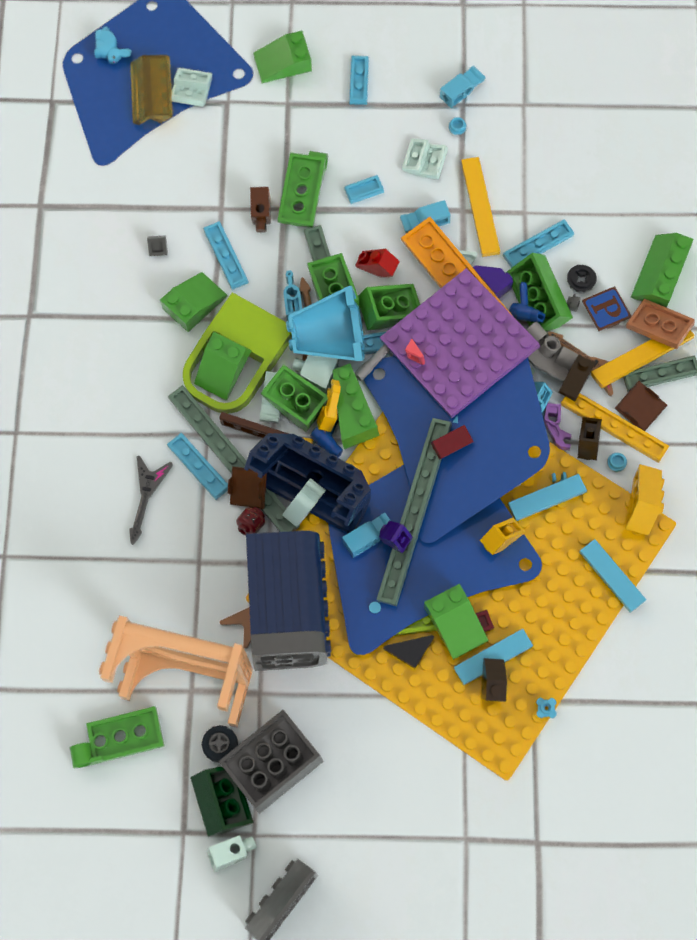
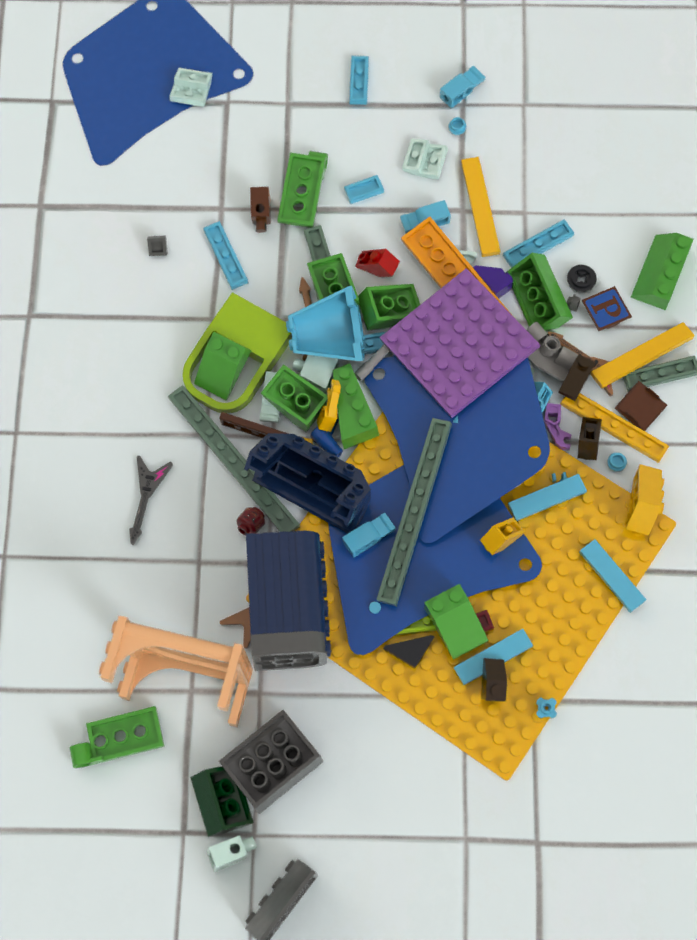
medium azure animal [94,27,132,64] -> none
clear yellow slope [130,55,173,125] -> none
bright green slope [160,272,227,332] -> none
medium azure tile [167,432,228,500] -> none
black wheel [201,725,238,762] -> none
reddish brown piece [228,466,267,509] -> none
bright green slope [253,31,312,83] -> none
light aqua piece [282,478,326,527] -> none
medium azure piece [283,270,302,321] -> none
dark purple slope [379,520,413,554] -> none
coral slope [405,339,425,365] -> none
dark red tile [431,425,474,460] -> none
blue piece [509,282,545,322] -> none
nougat plate [626,299,695,349] -> none

